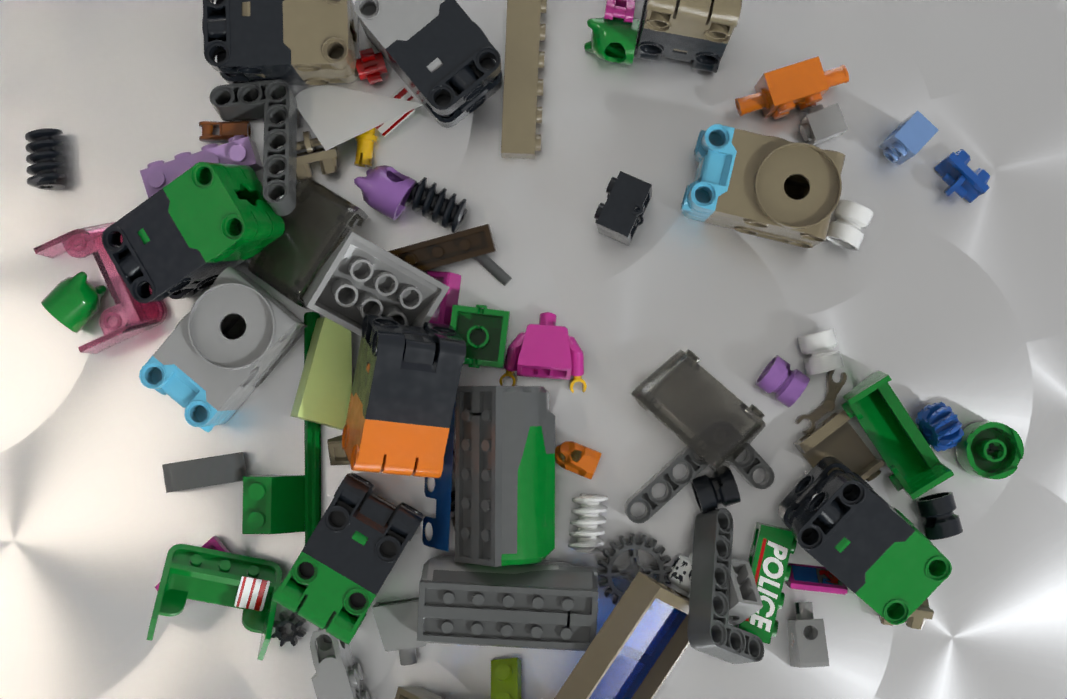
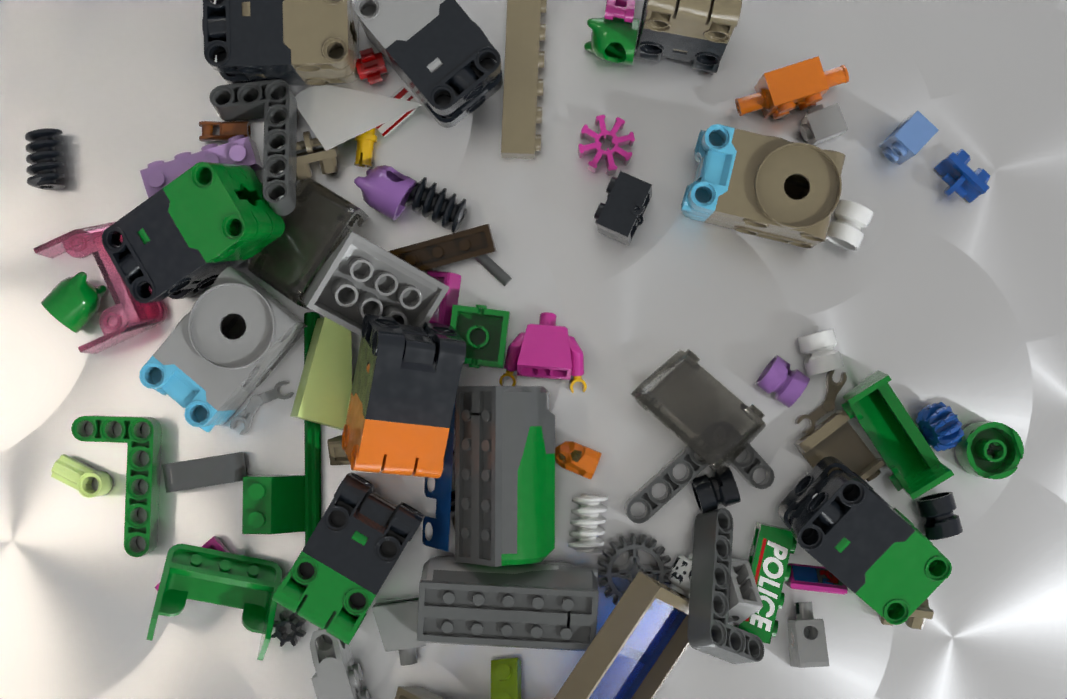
sticker [234,576,270,611] -> none
none -> yellowish green piece [51,454,113,498]
none -> green beam [71,415,162,557]
none -> light grey piece [230,381,294,435]
none -> dark pink gear [578,115,635,175]

